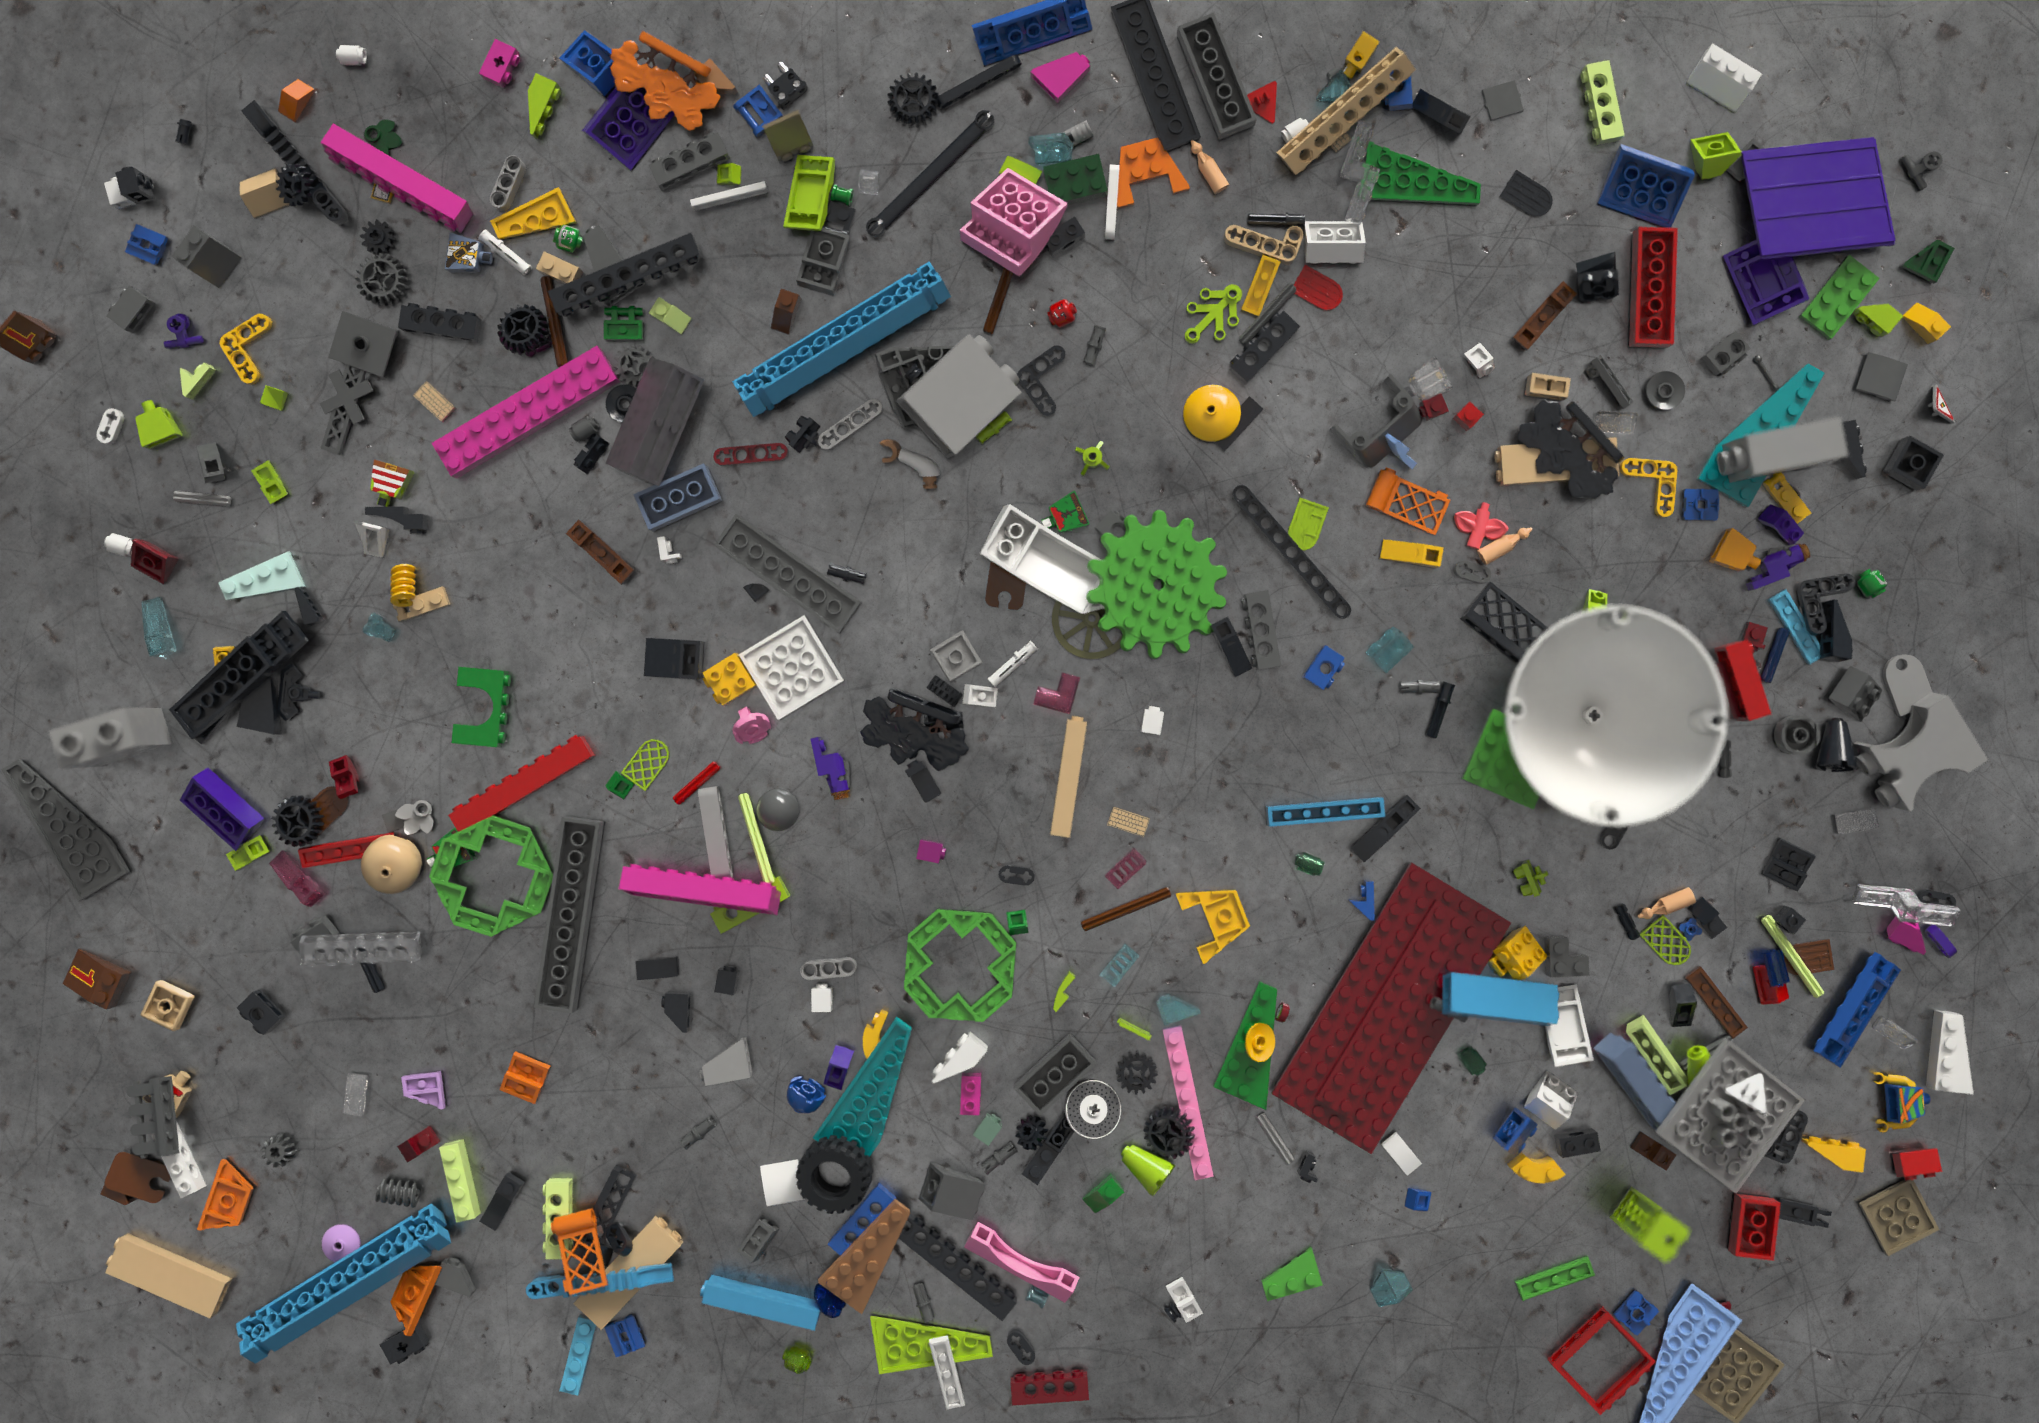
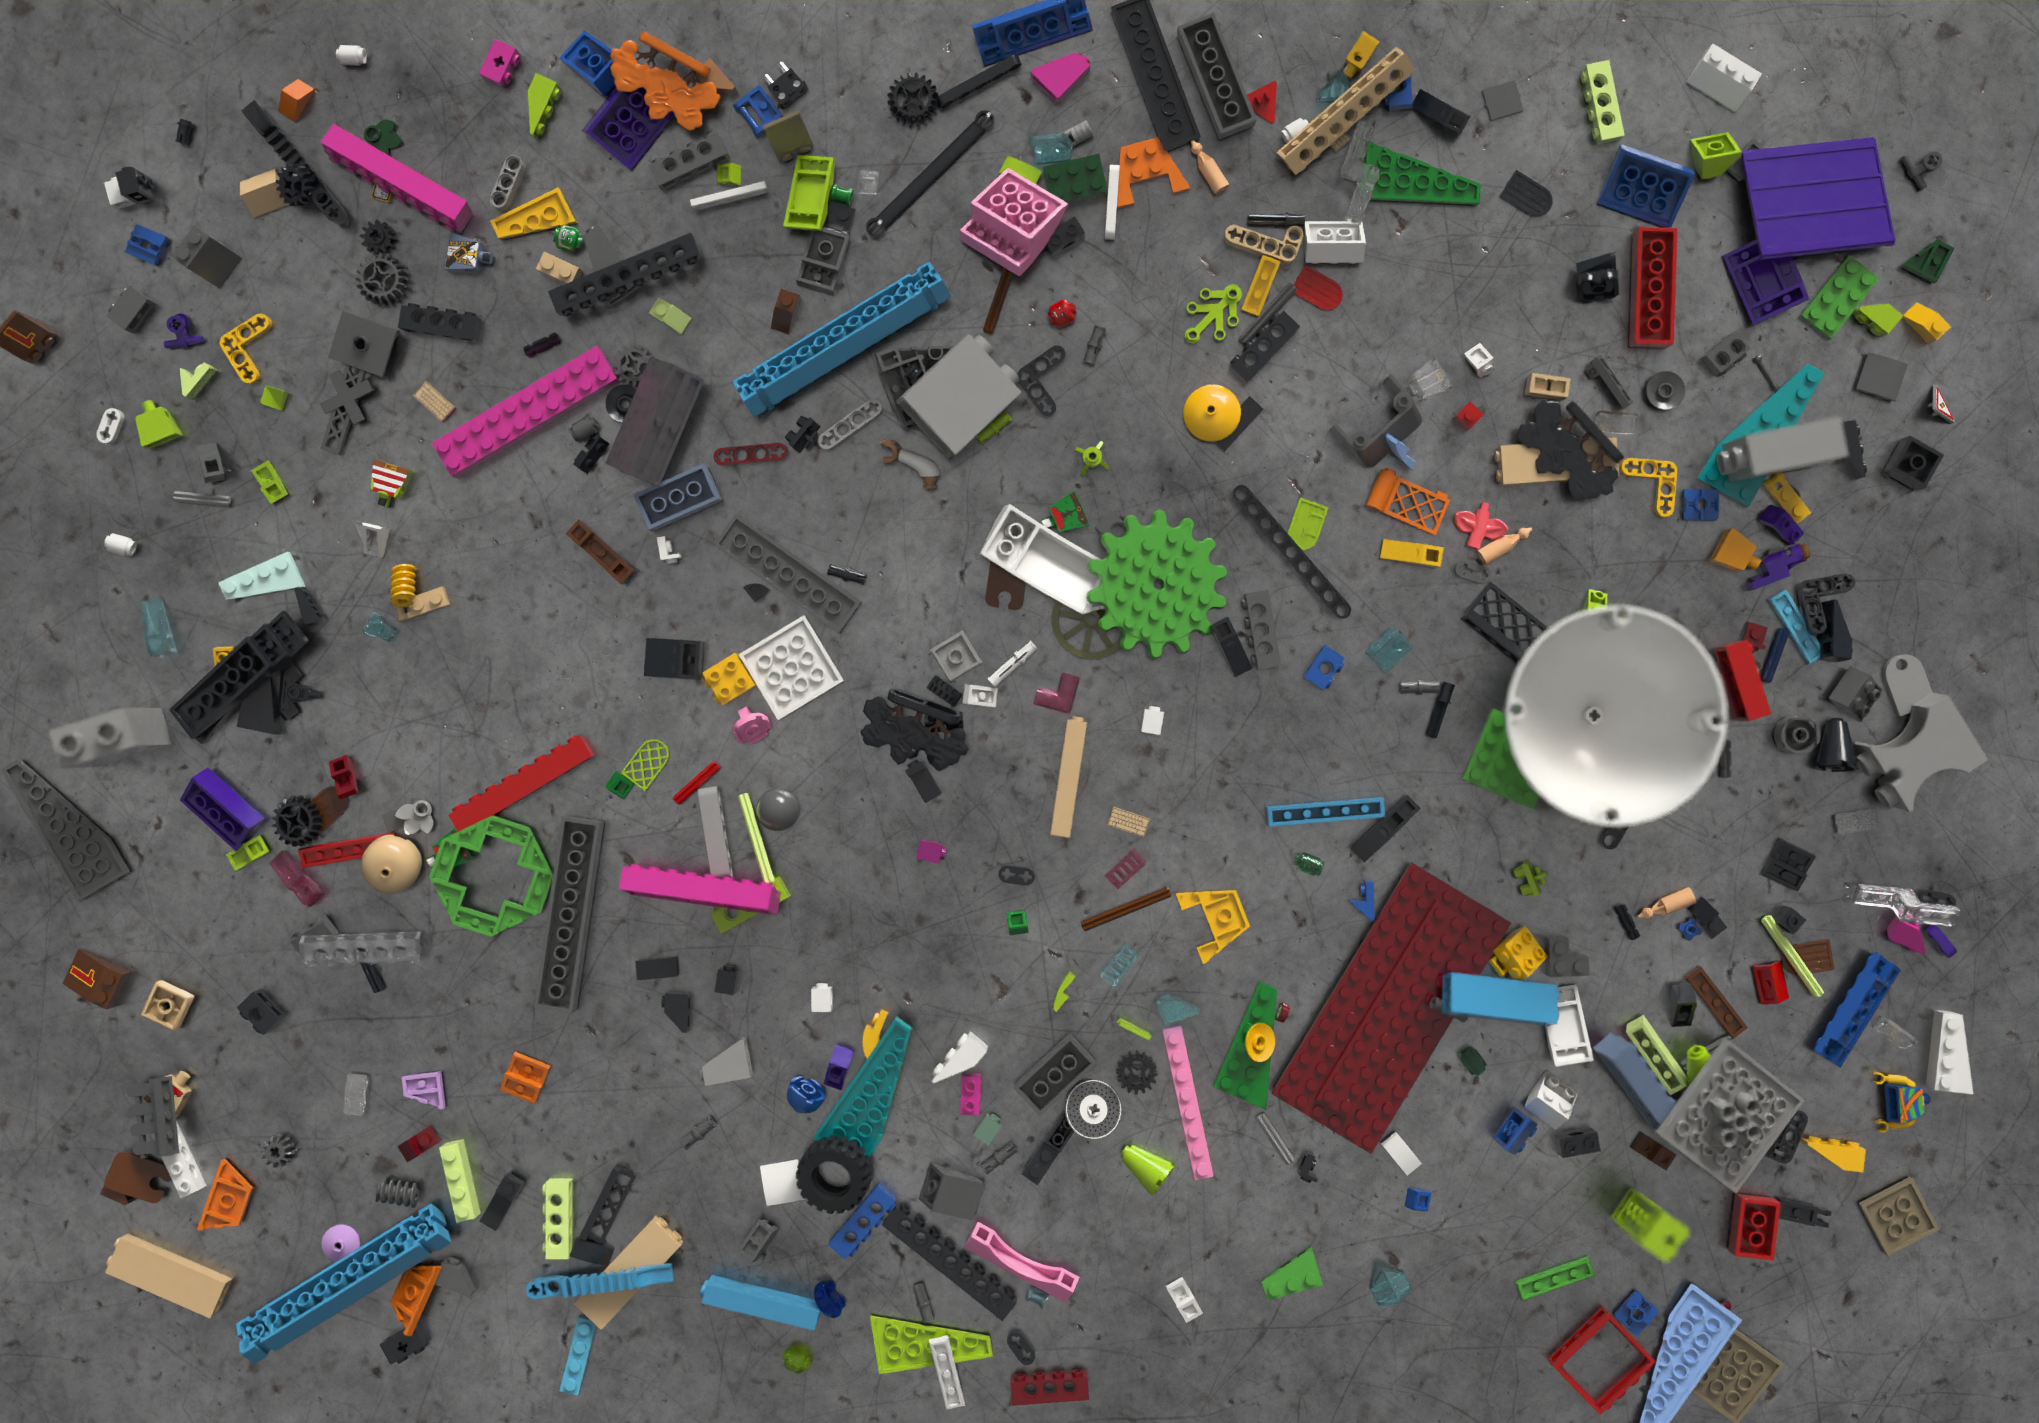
dark red slope [131,538,179,585] -> none
black slope [365,506,428,534] -> none
green arch [451,667,511,747] -> none
white pin [478,229,531,275] -> none
black gear [497,304,549,356] -> none
reddish brown axle [540,276,568,367] -> none
orange piece [551,1208,608,1295] -> none
green plate [603,306,644,340] -> none
blue piece [604,1315,645,1358] -> none
black beam [606,1224,633,1257] -> none
light grey beam [800,957,857,980] -> none
dark purple plate [811,737,850,800] -> none
medium nougat wing [818,1199,910,1314] -> none
bright green plate [904,909,1016,1022] -> none
black gear [1015,1116,1048,1151] -> none
green slope [1082,1174,1124,1213] -> none
black gear [1143,1107,1195,1159] -> none
black bush [1164,1303,1182,1323] -> none
dark red bracket [1418,394,1449,421] -> none
yellow brick [1507,1152,1566,1183] -> none
reddish brown slope [1513,281,1577,350] -> none
lime window [1640,915,1691,965] -> none
piece [1725,1073,1766,1114] -> none
clear blue piece [1763,949,1790,987] -> none
green head [1857,569,1887,599] -> none
red brick [1892,1148,1942,1180] -> none

